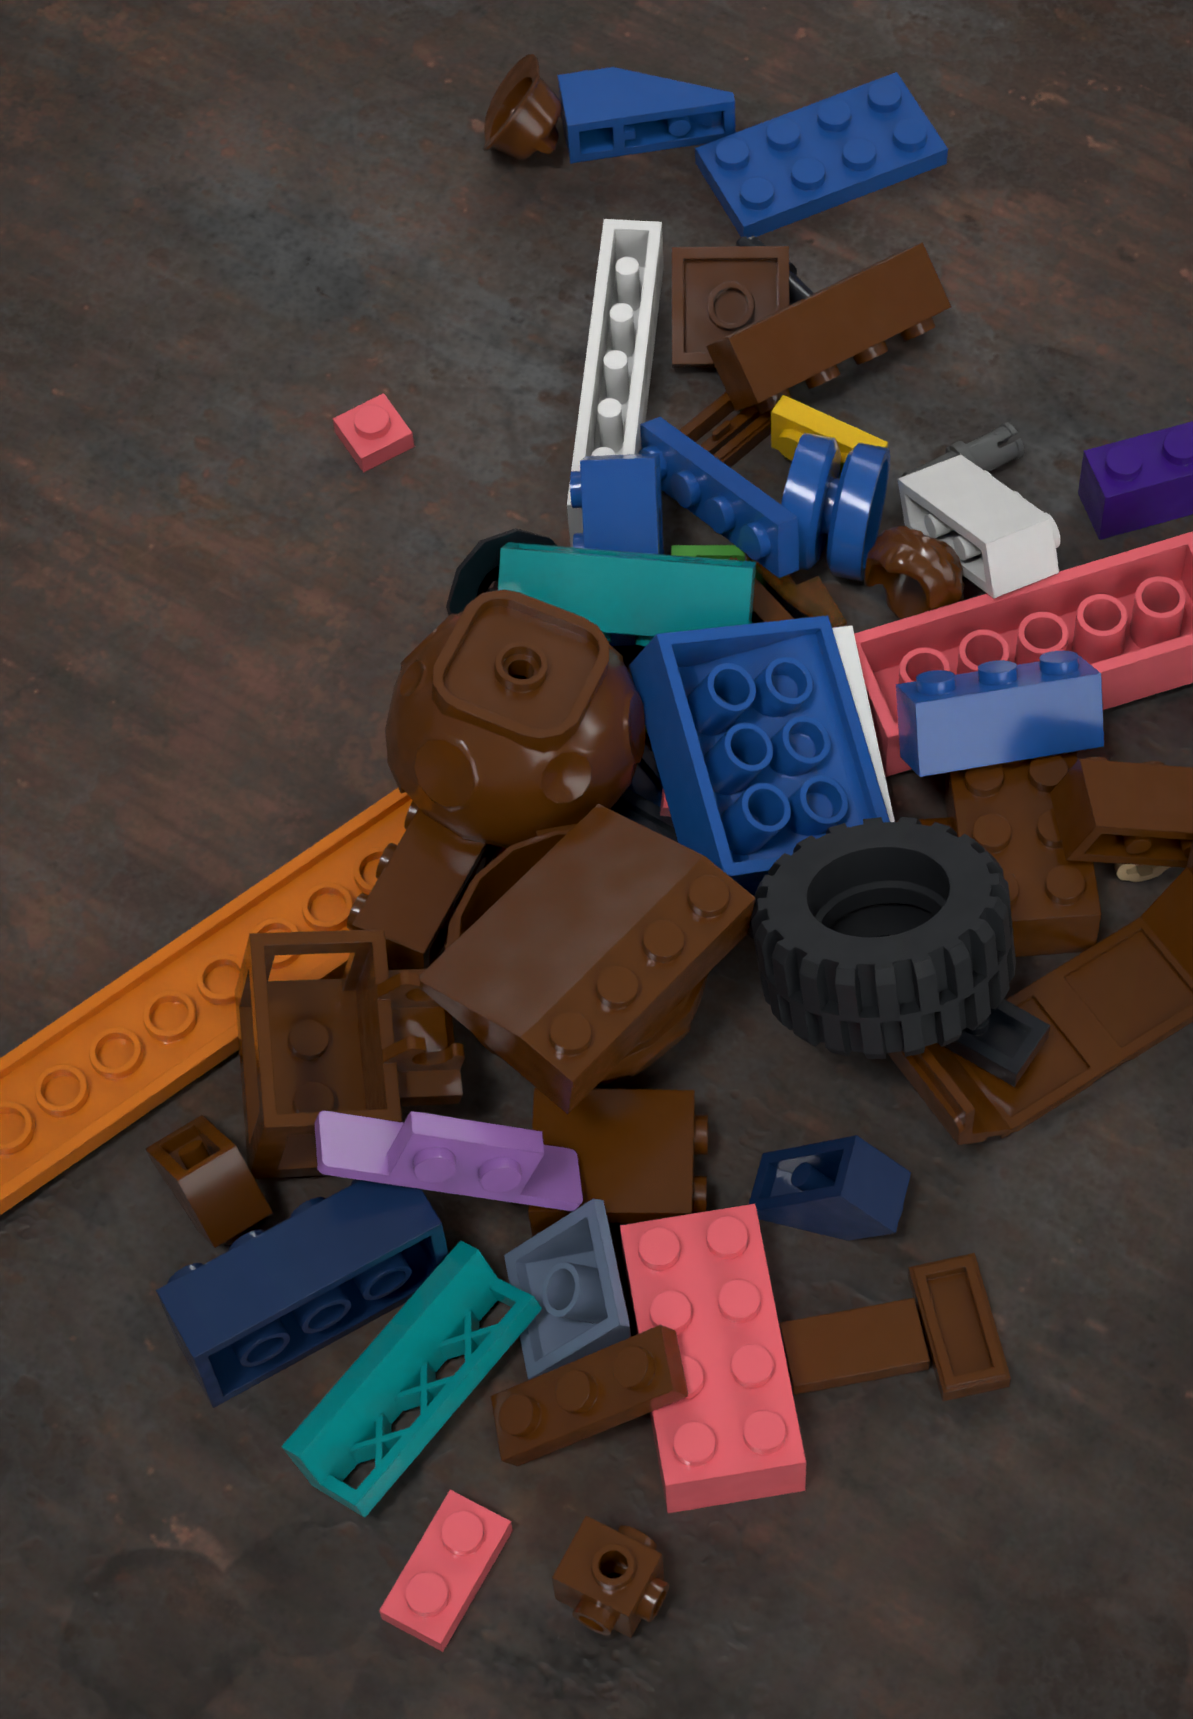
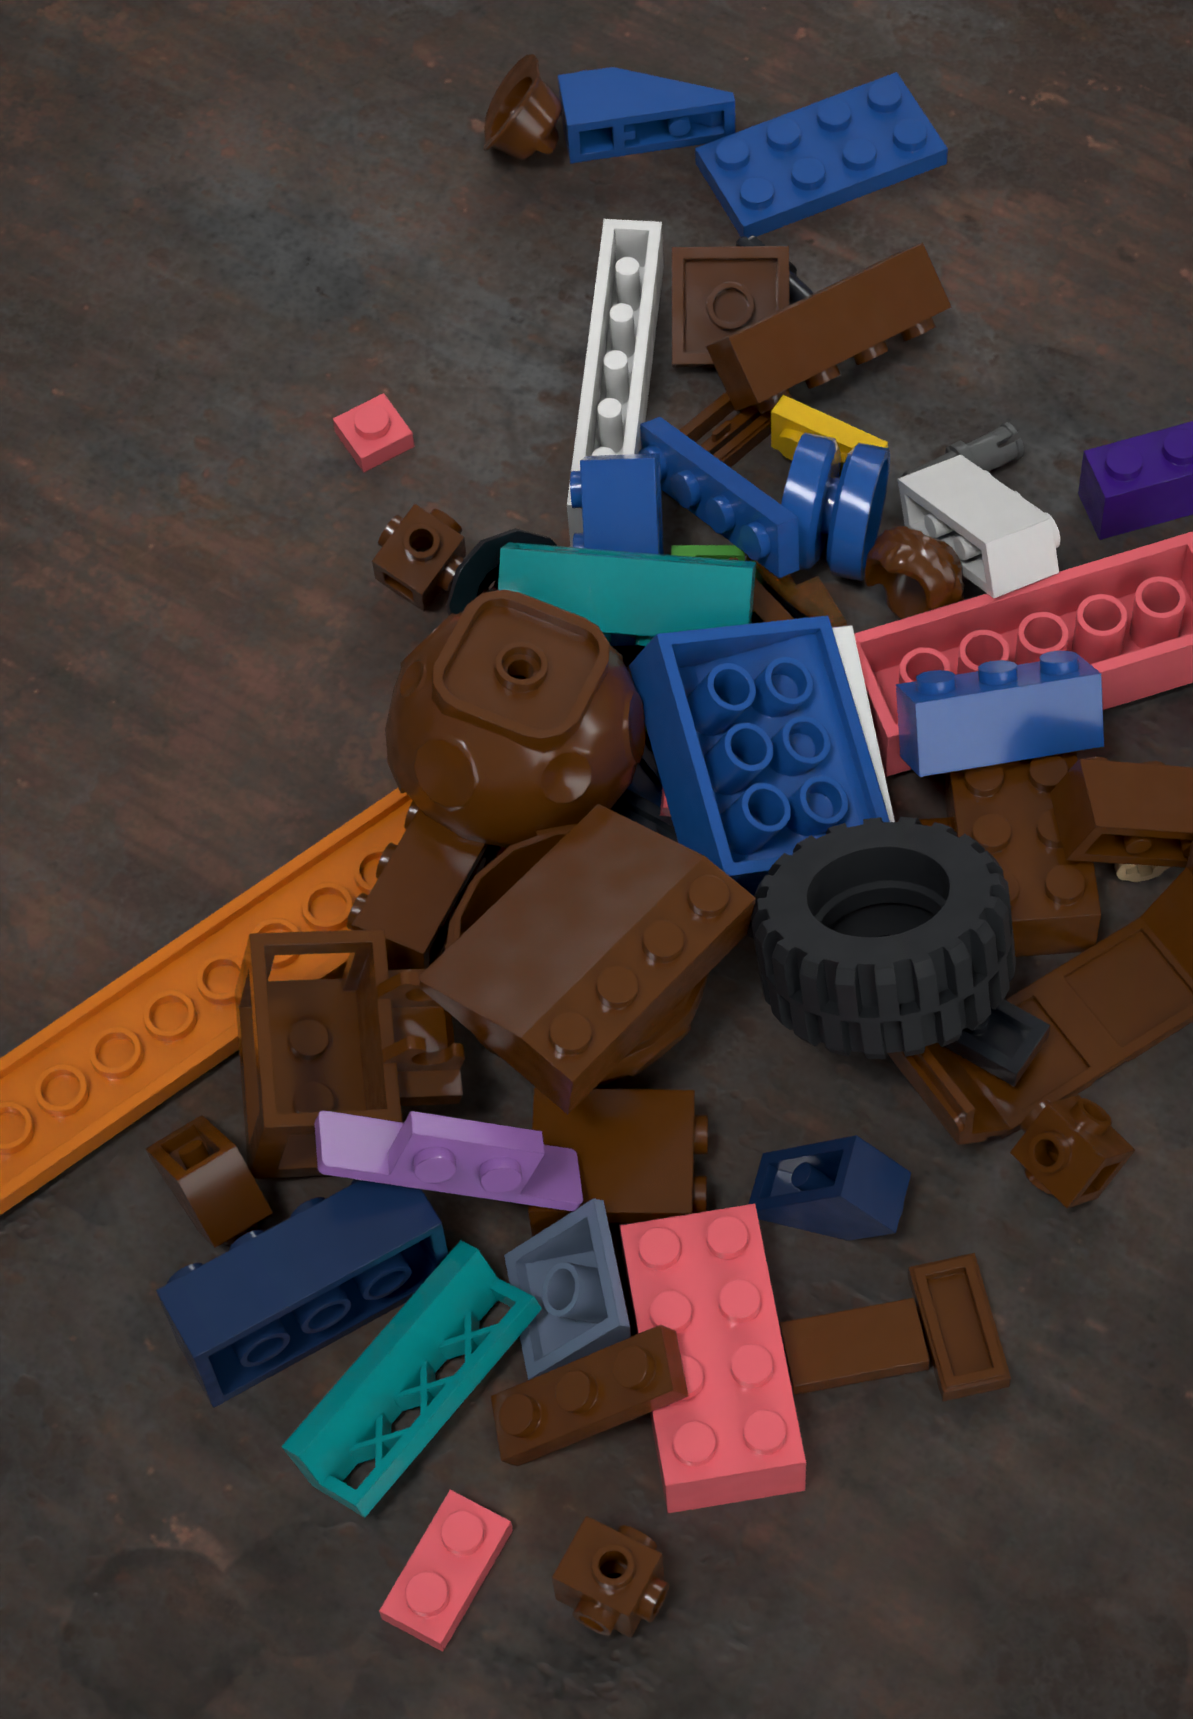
none -> reddish brown brick [372,504,466,612]
none -> reddish brown brick [1010,1095,1135,1208]

